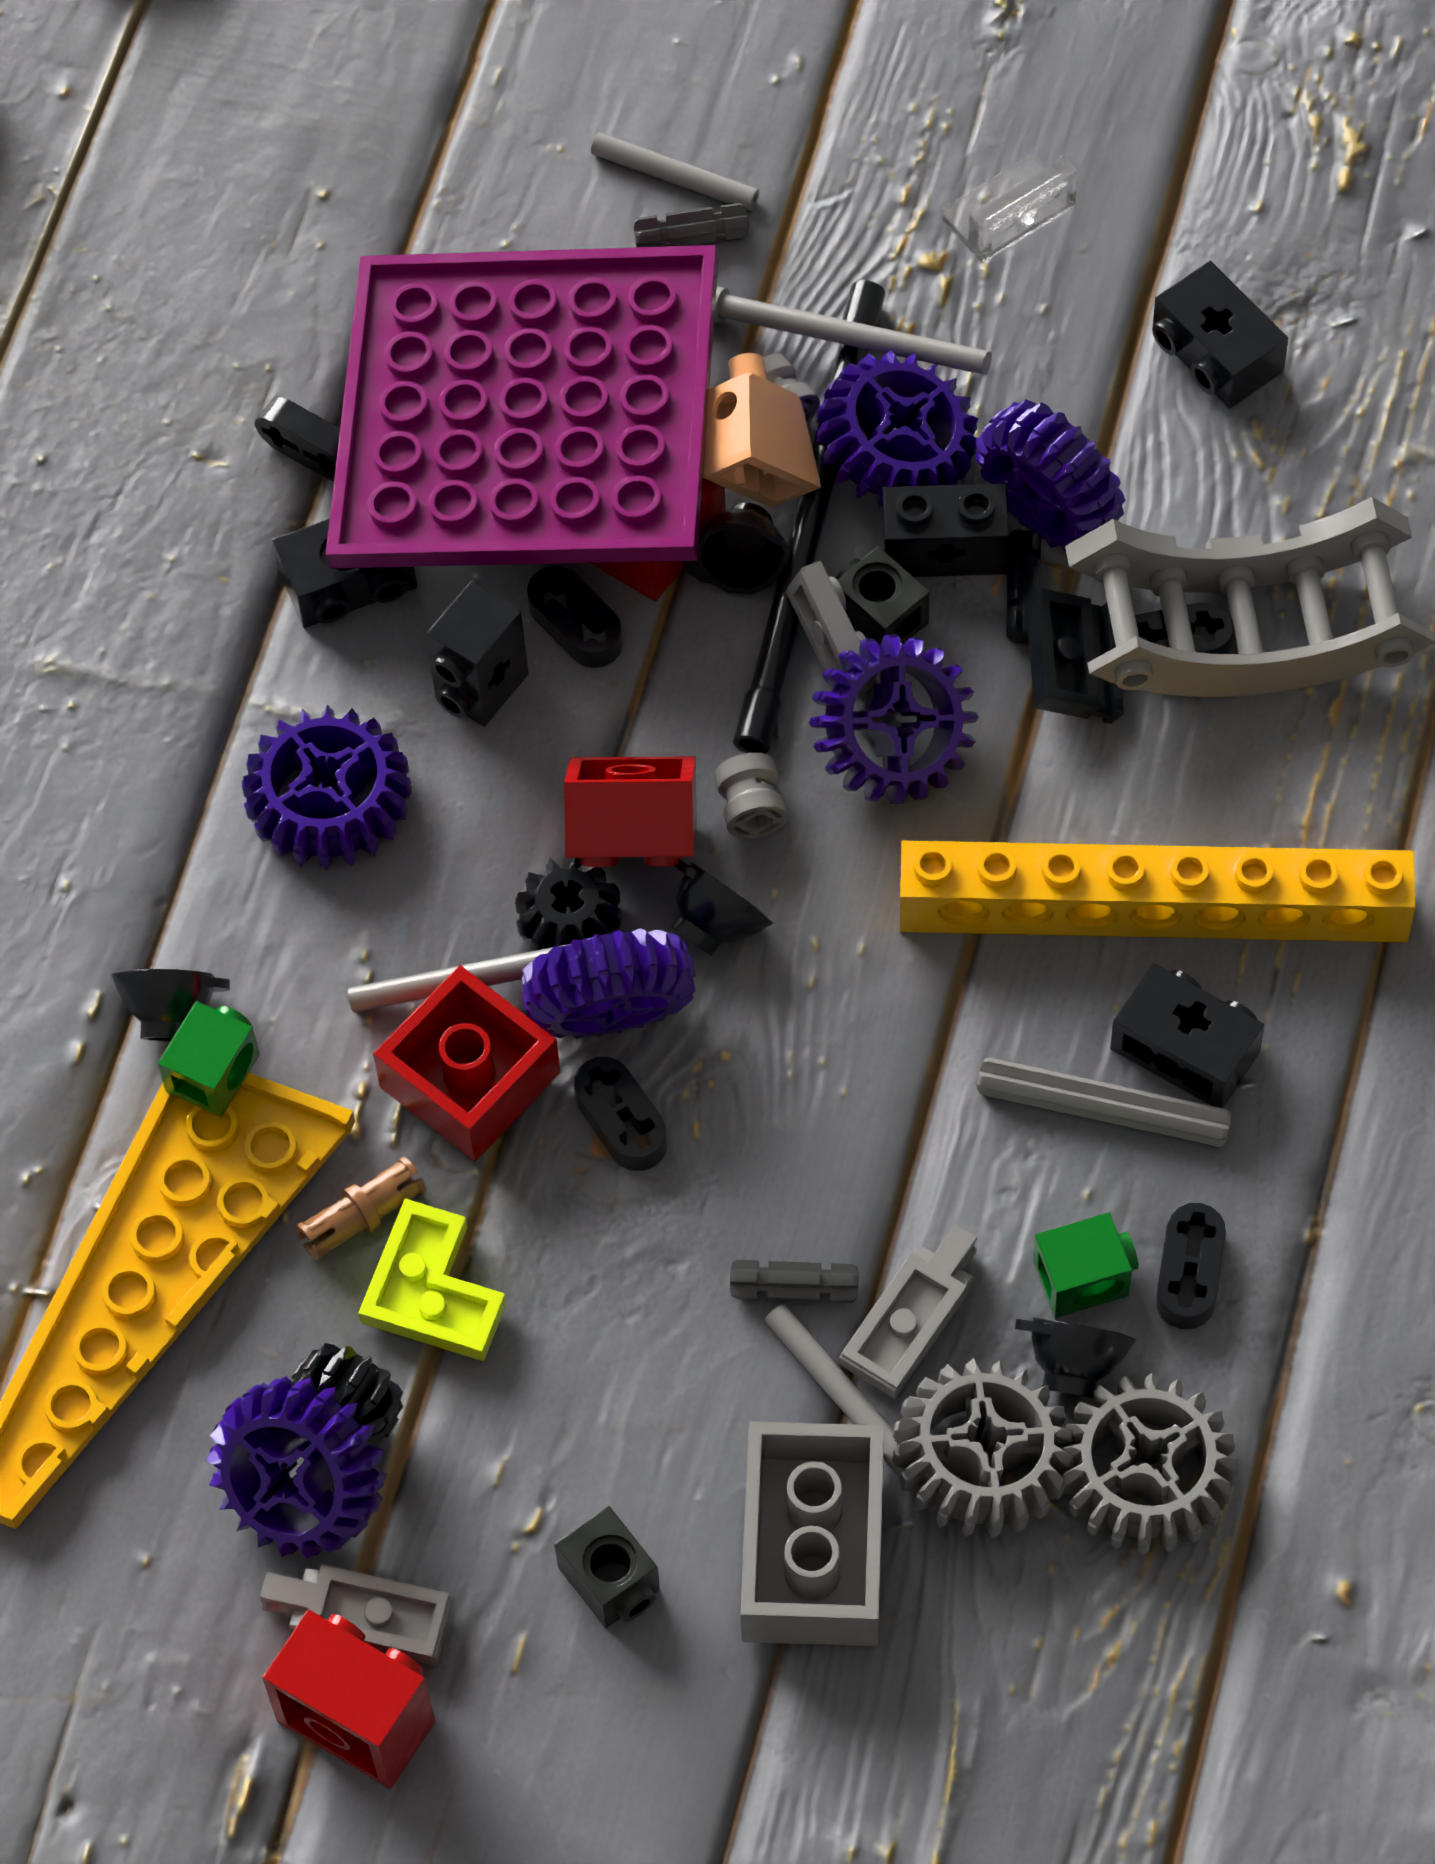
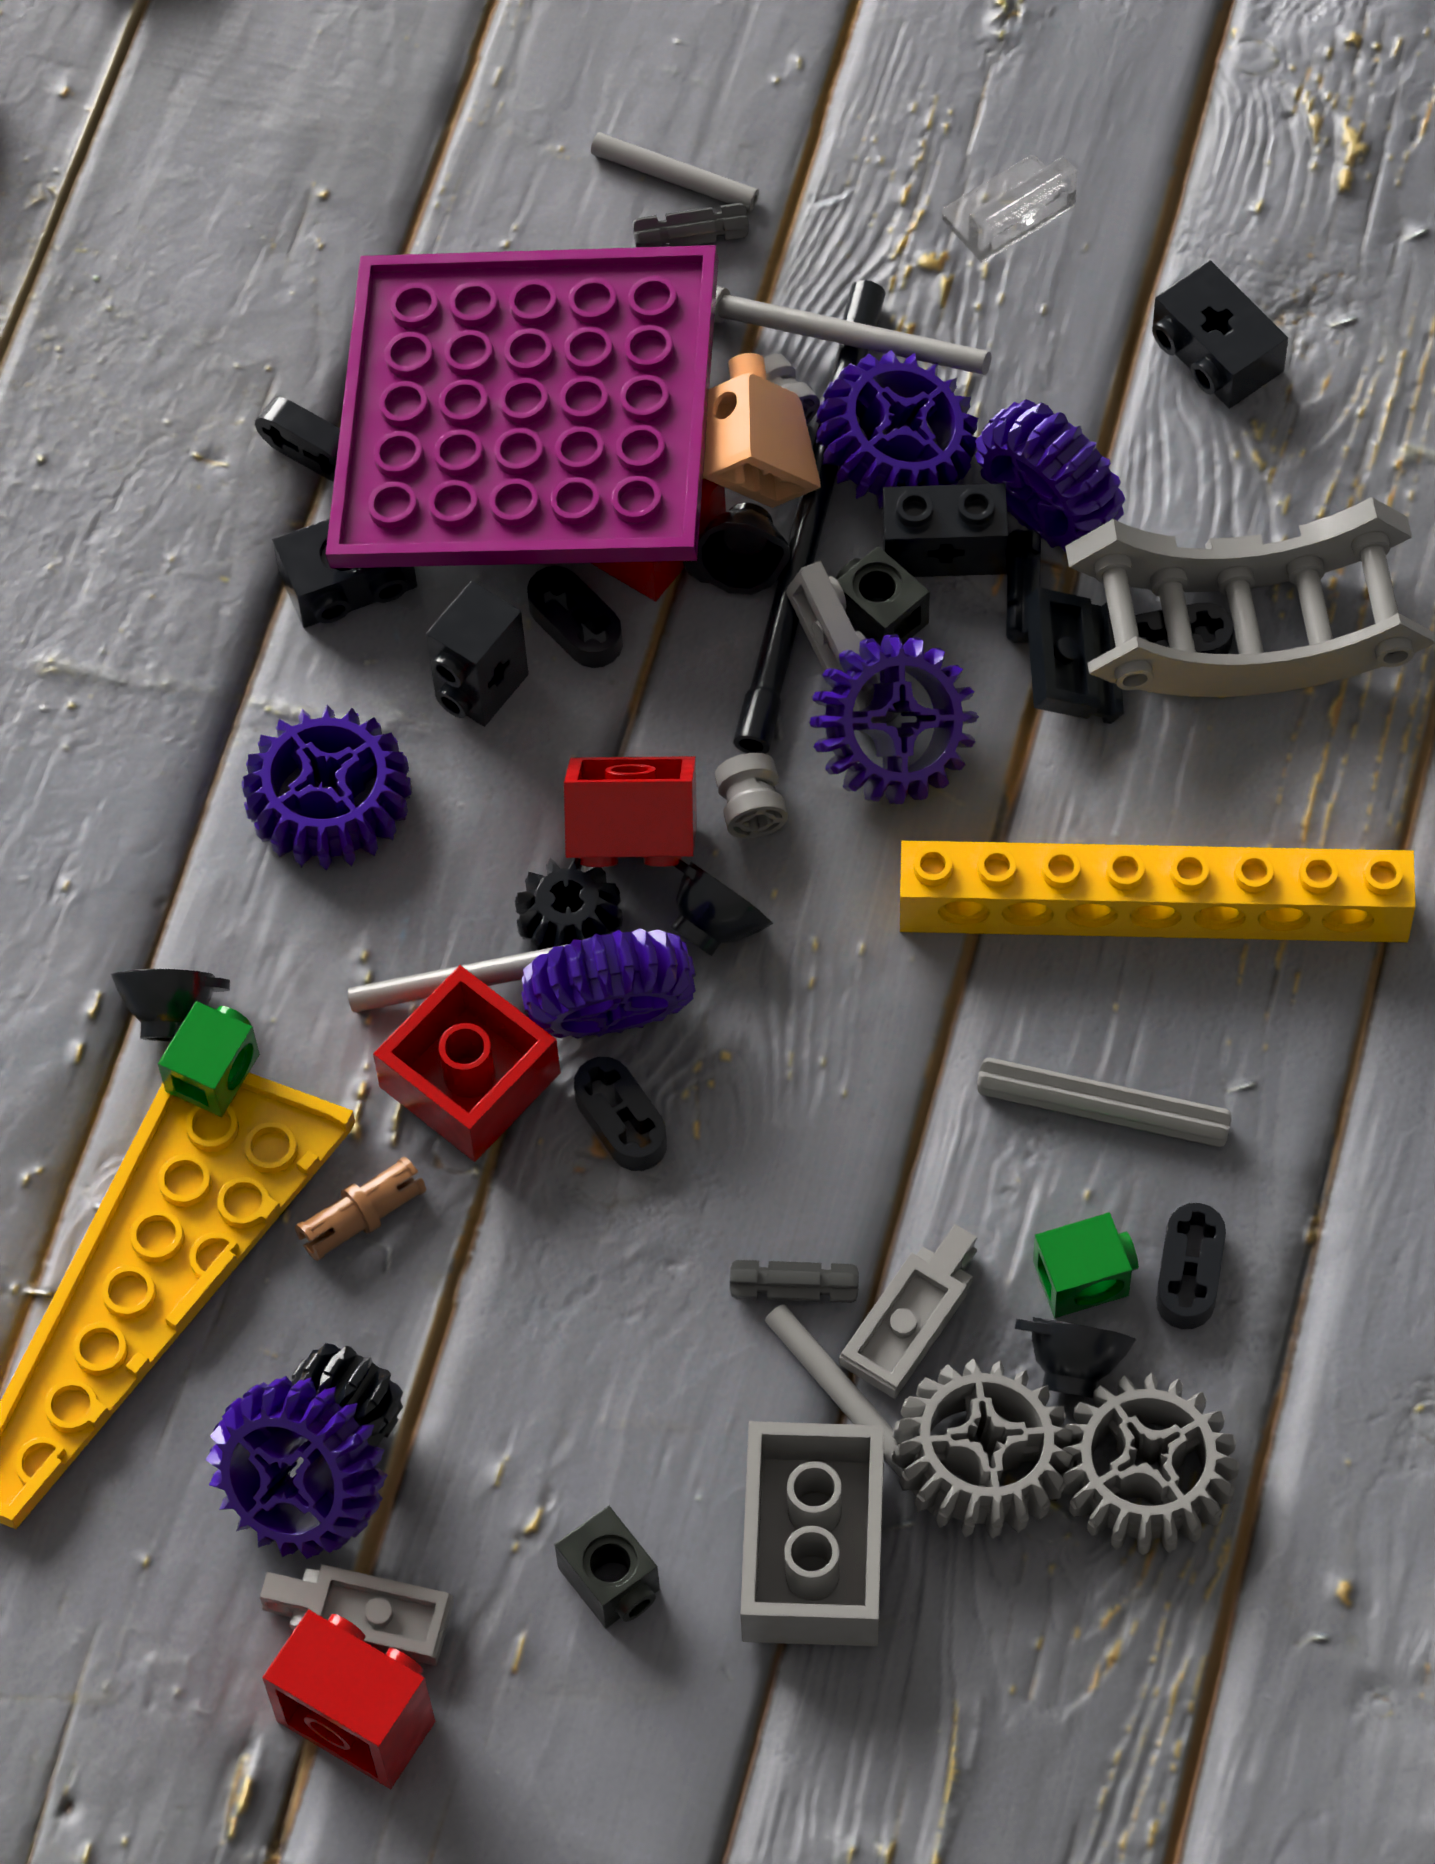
neon yellow plate [358,1199,507,1361] -> none
black brick [1110,963,1265,1108] -> none

